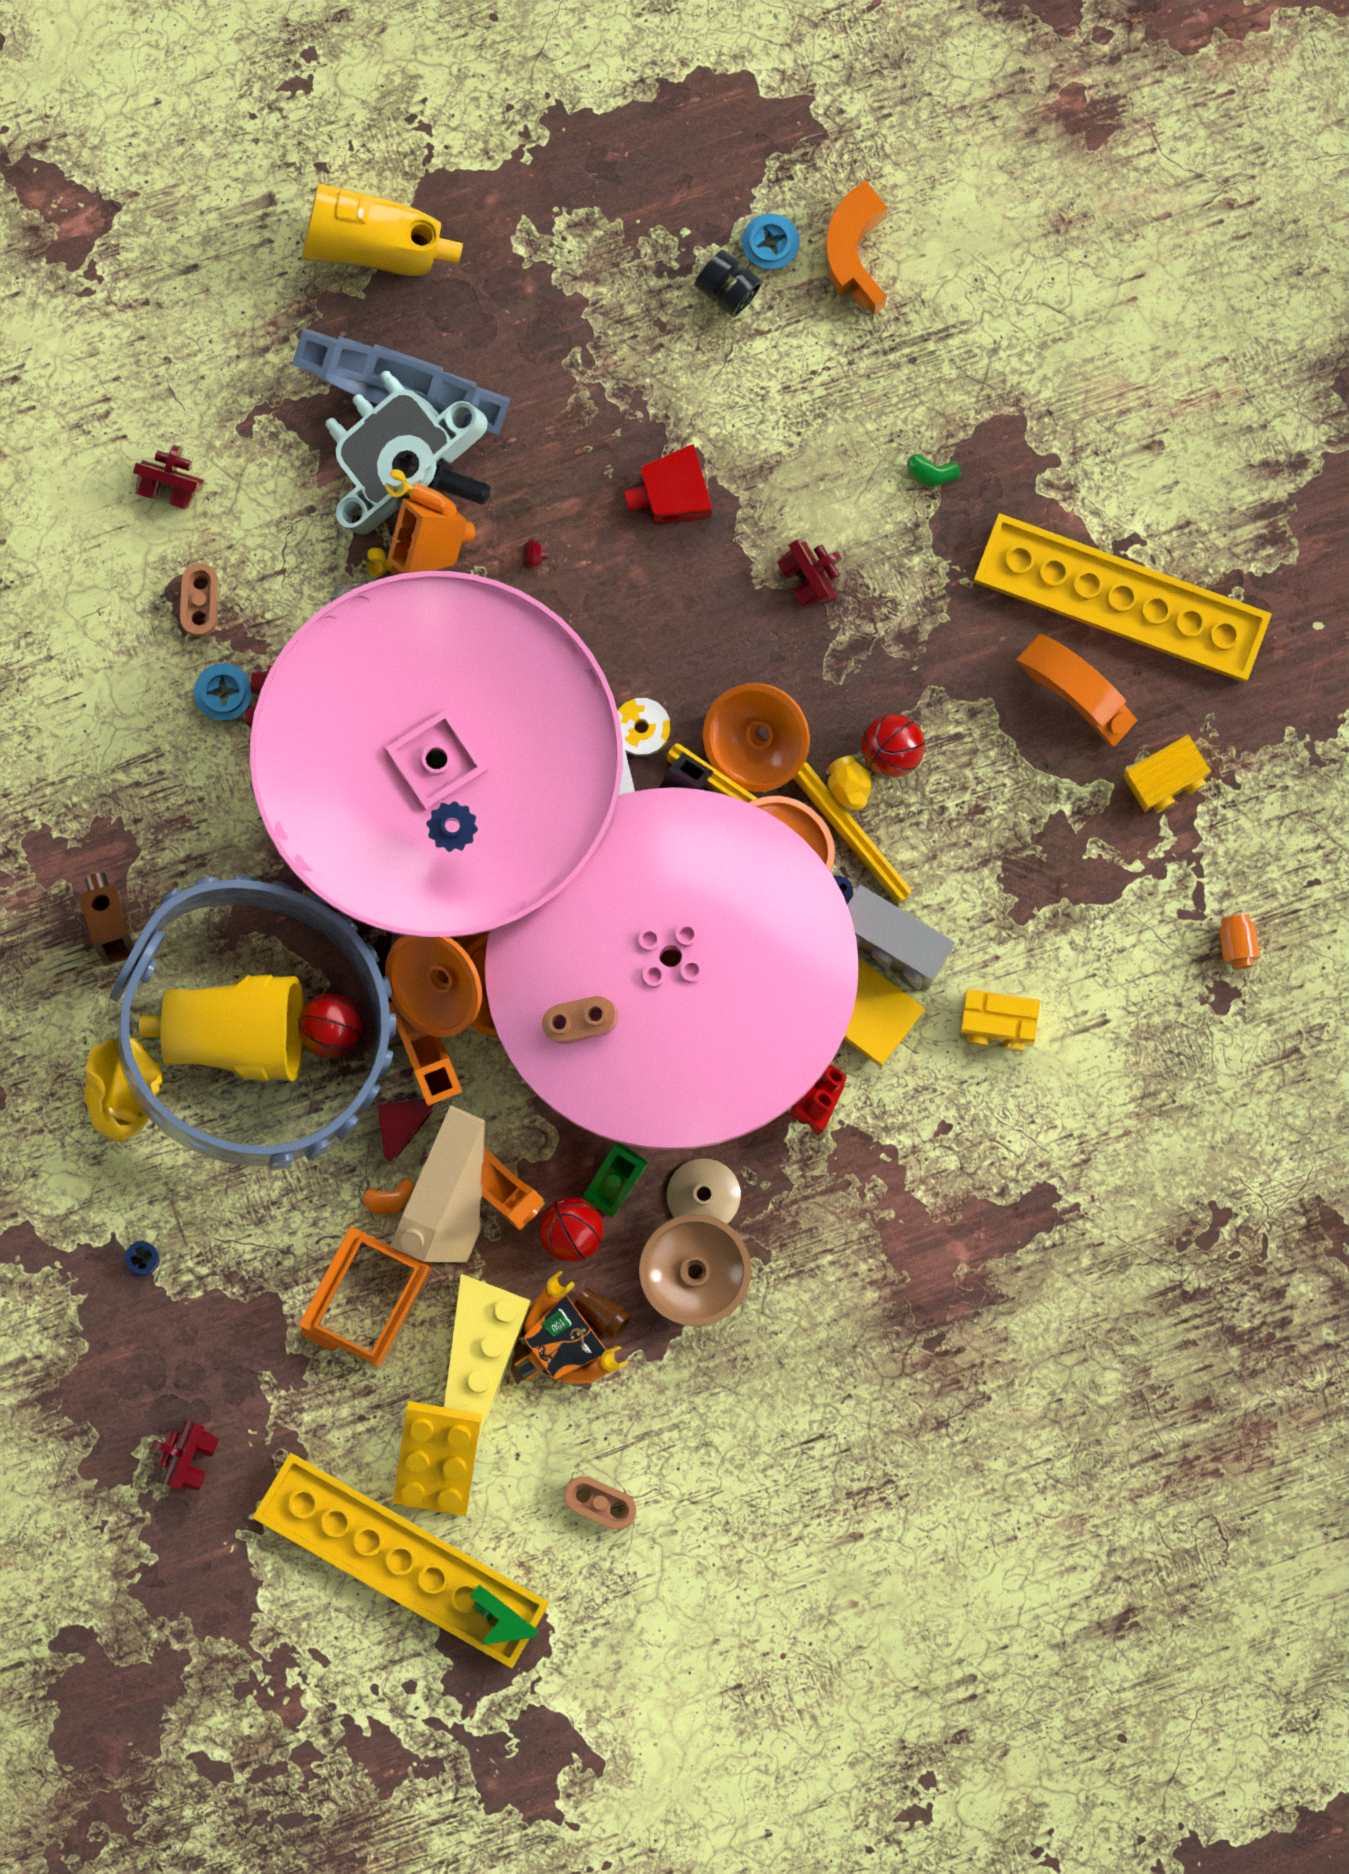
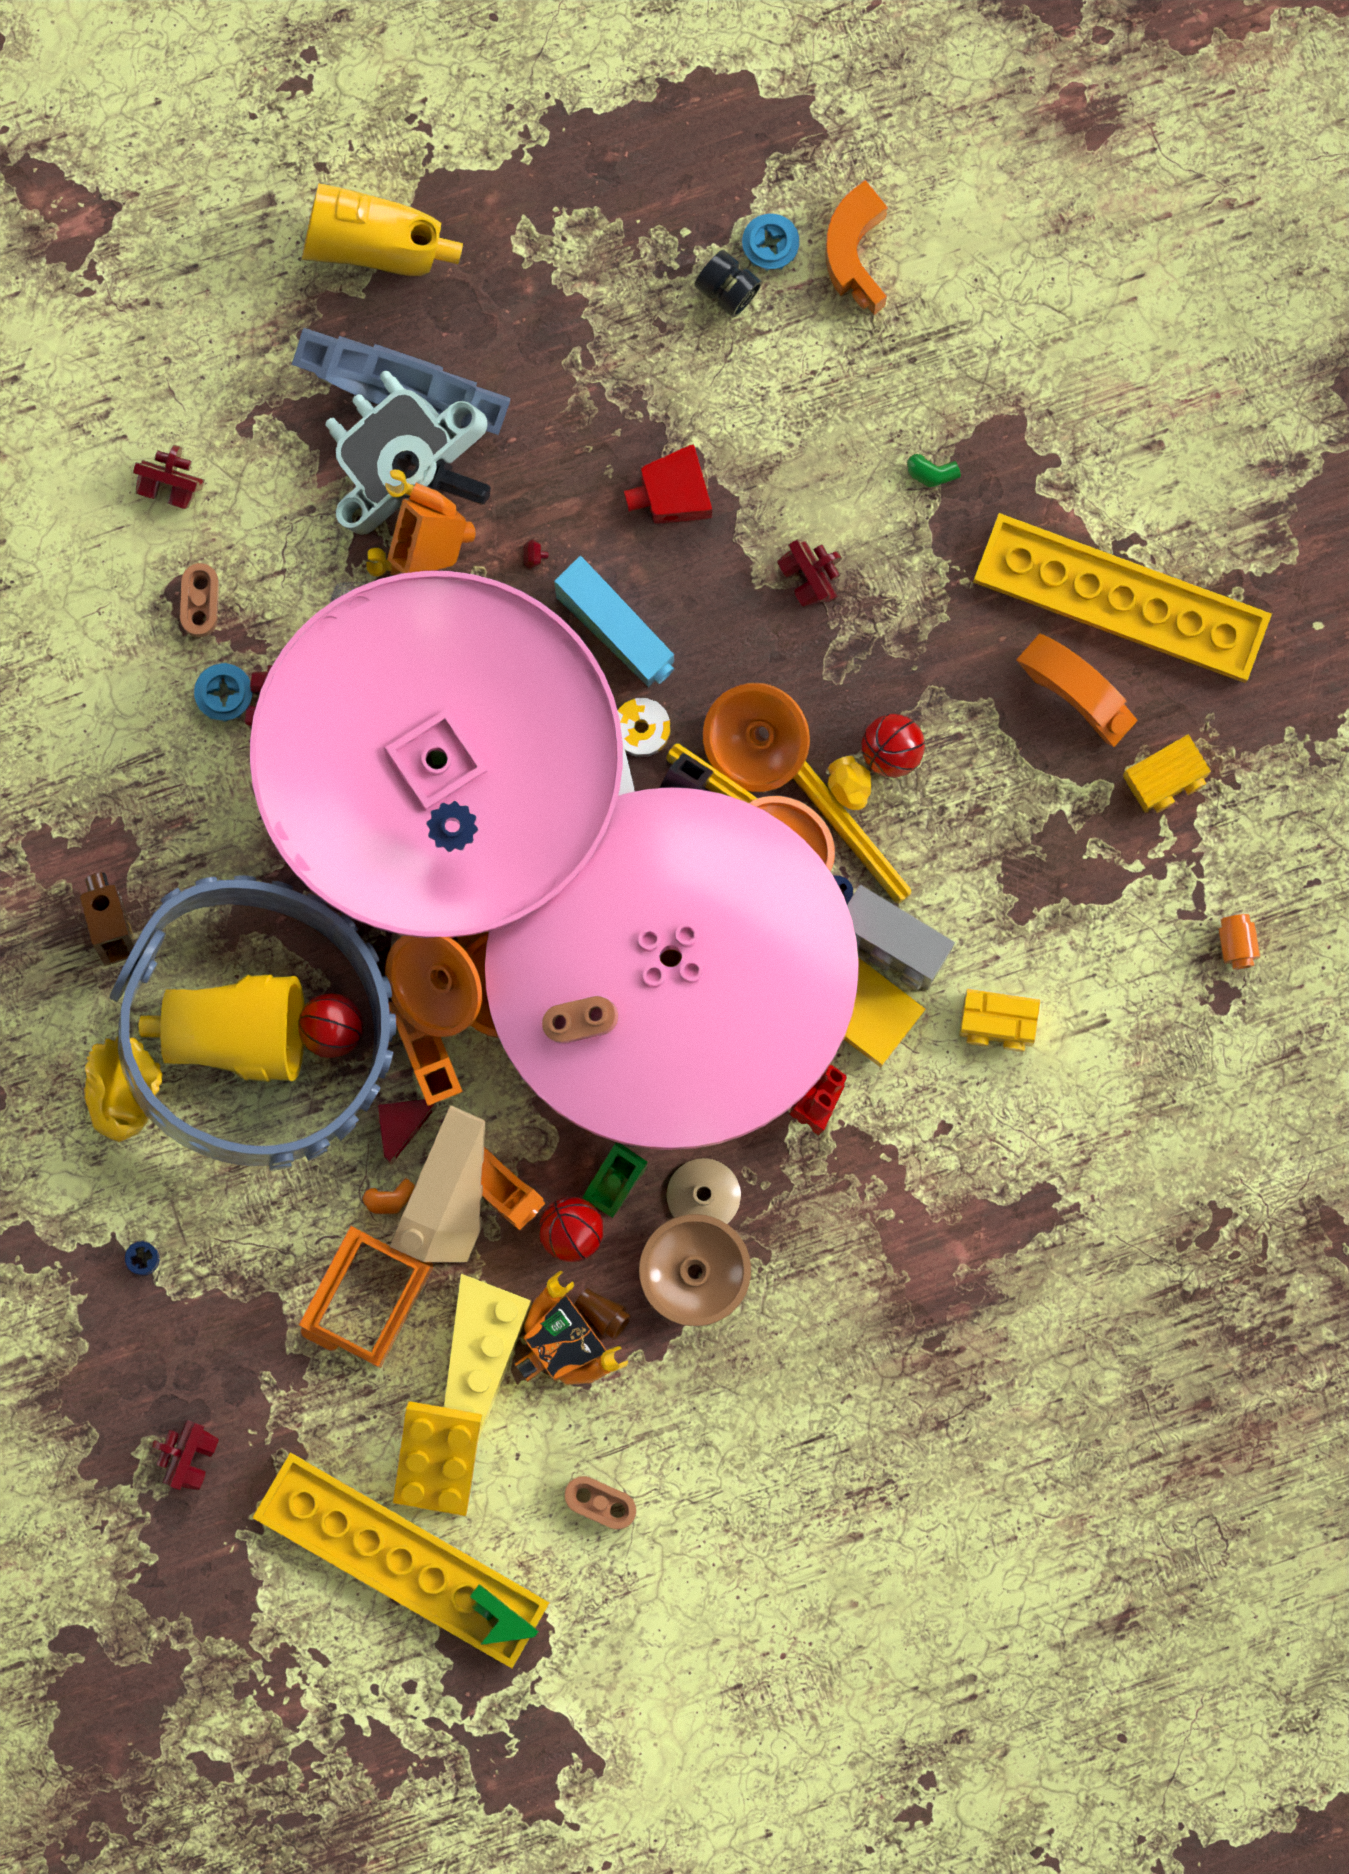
none -> medium azure slope [554,556,674,687]

